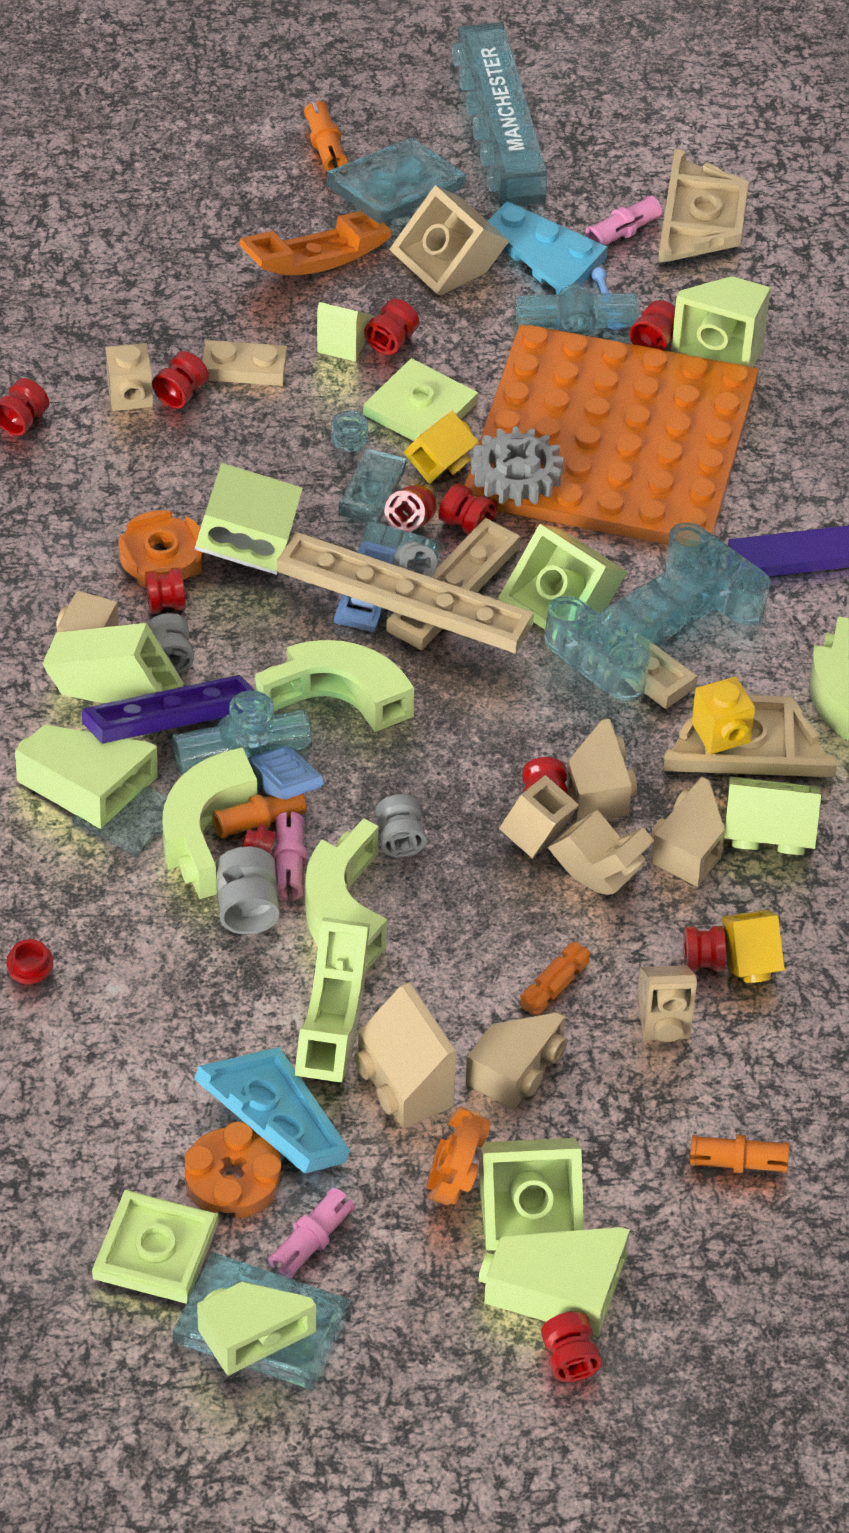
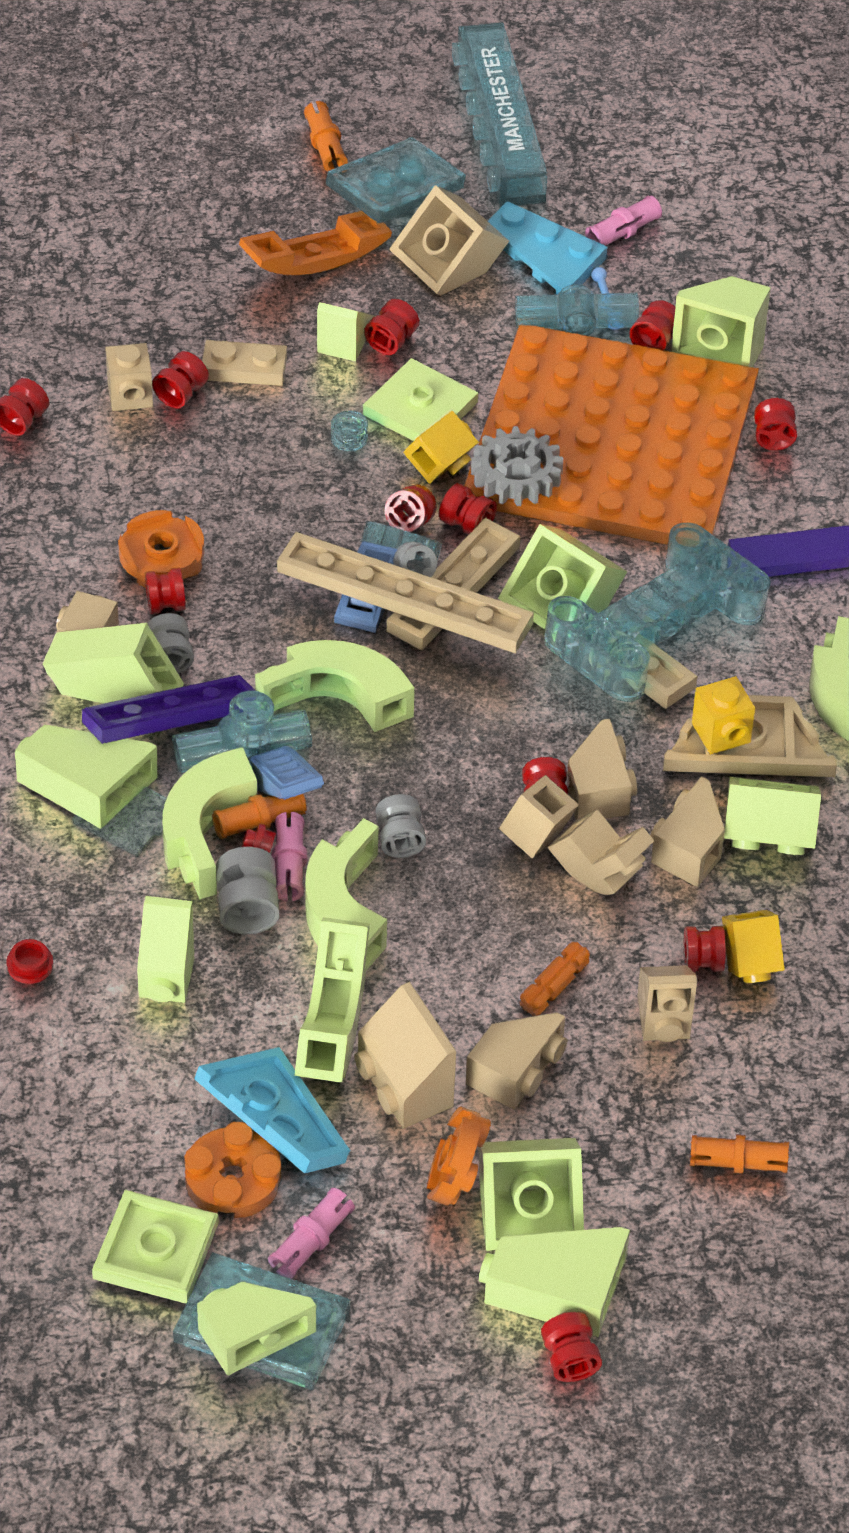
yellowish green piece [194,463,303,575] -> none
clear light blue plate [339,448,406,526] -> none
tan wing [658,149,749,262] -> none
none -> yellowish green slope [137,896,195,1003]
none -> red wheel [754,398,797,451]

